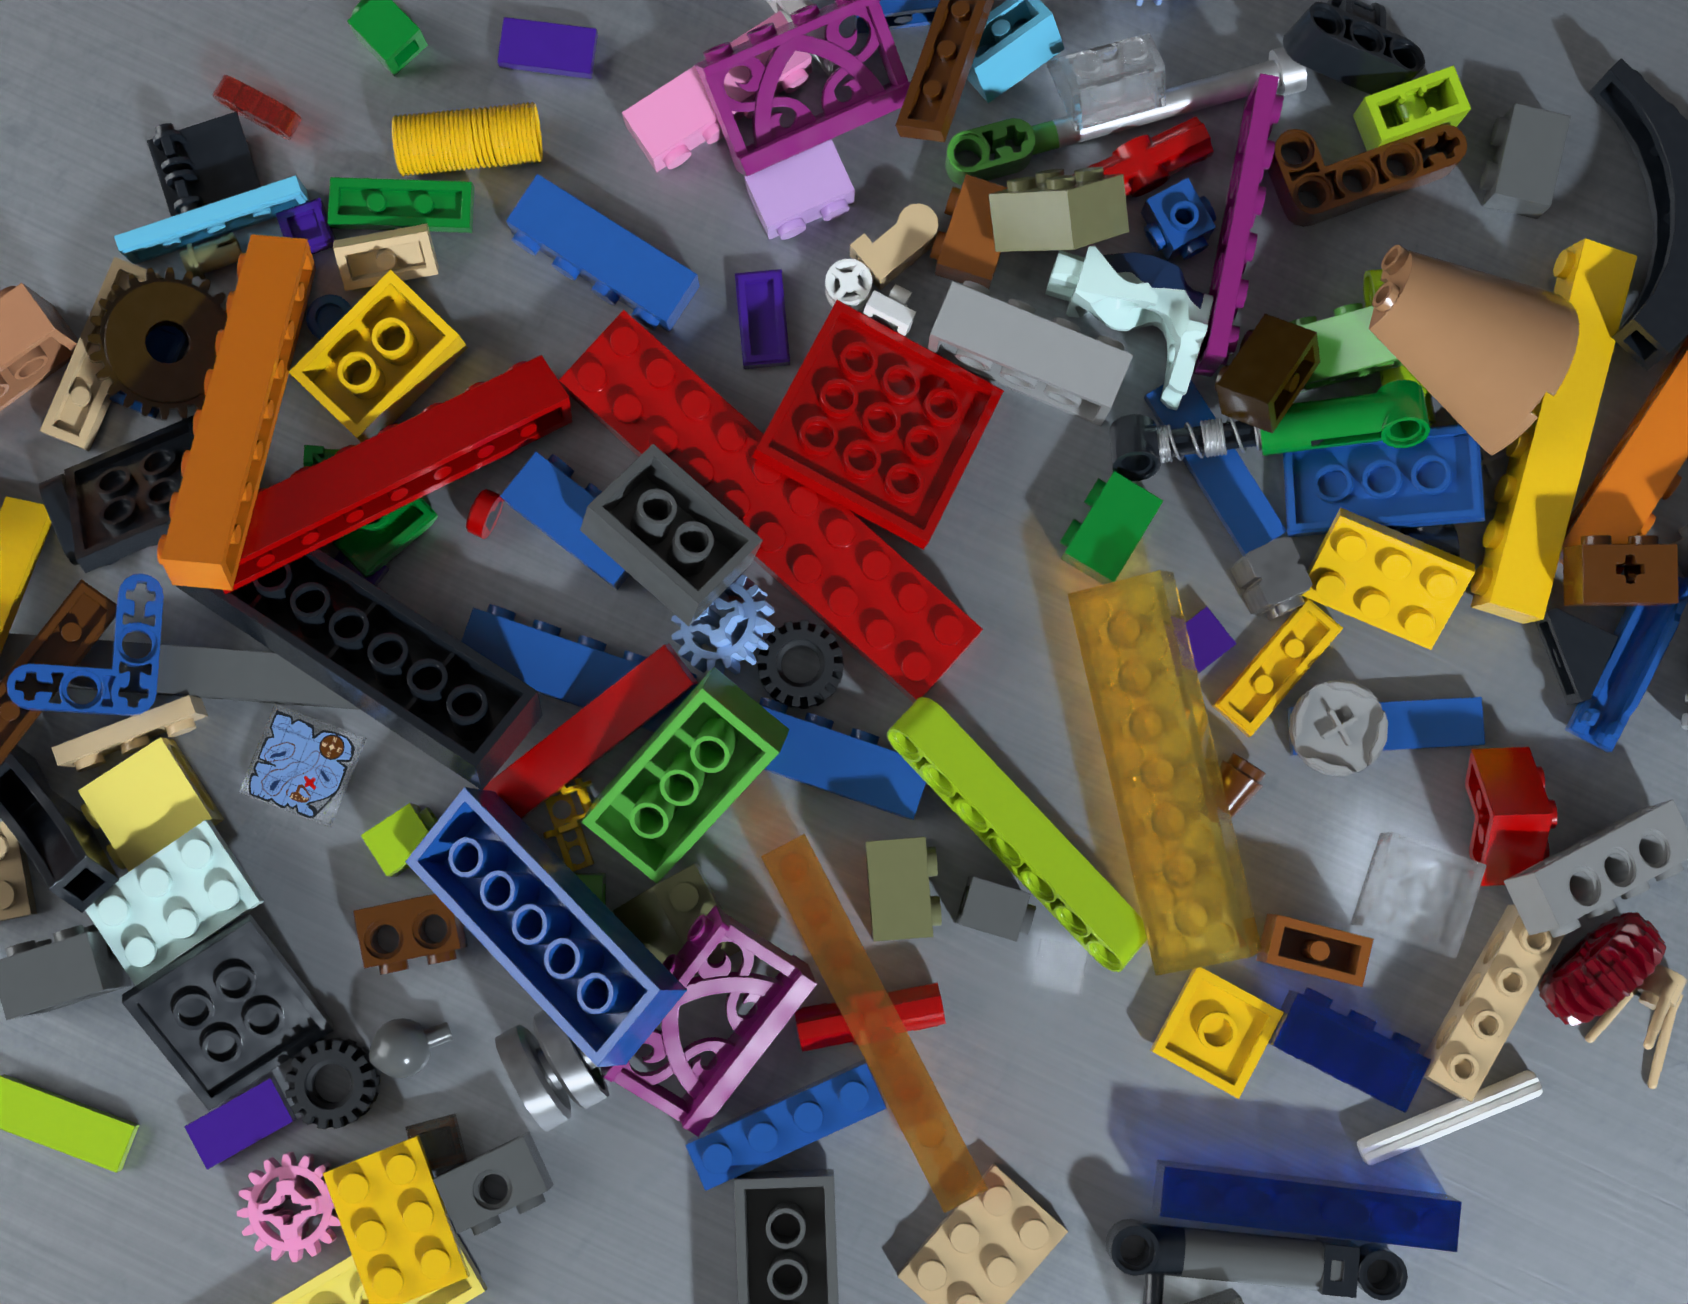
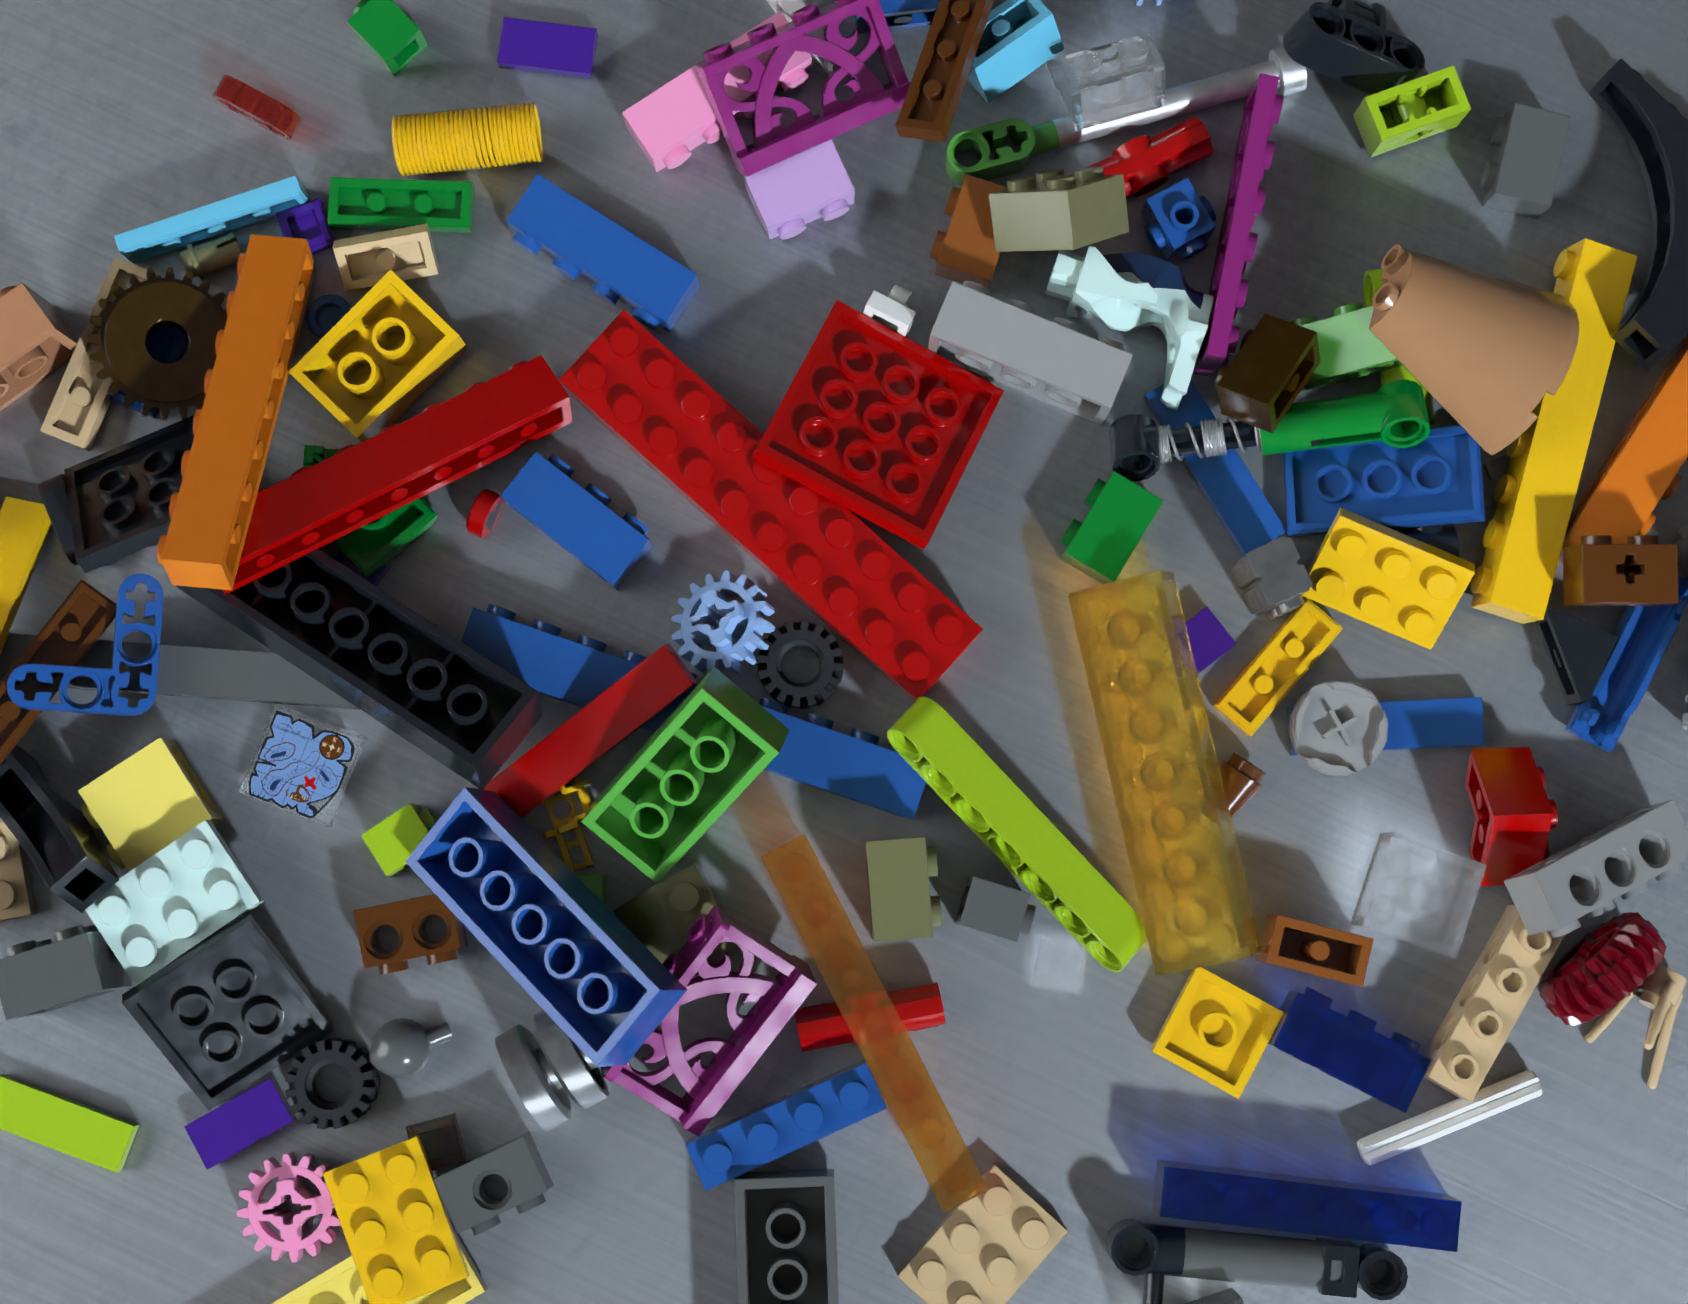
tan plate [51,695,208,772] -> none
black hinge [147,111,261,217] -> none
dark grey brick [580,444,763,626] -> none
dark purple tile [735,269,790,369] -> none
white wheel [825,258,872,311] -> none
tan leg [850,203,939,291] -> none
reddish brown beam [1267,124,1467,227] -> none

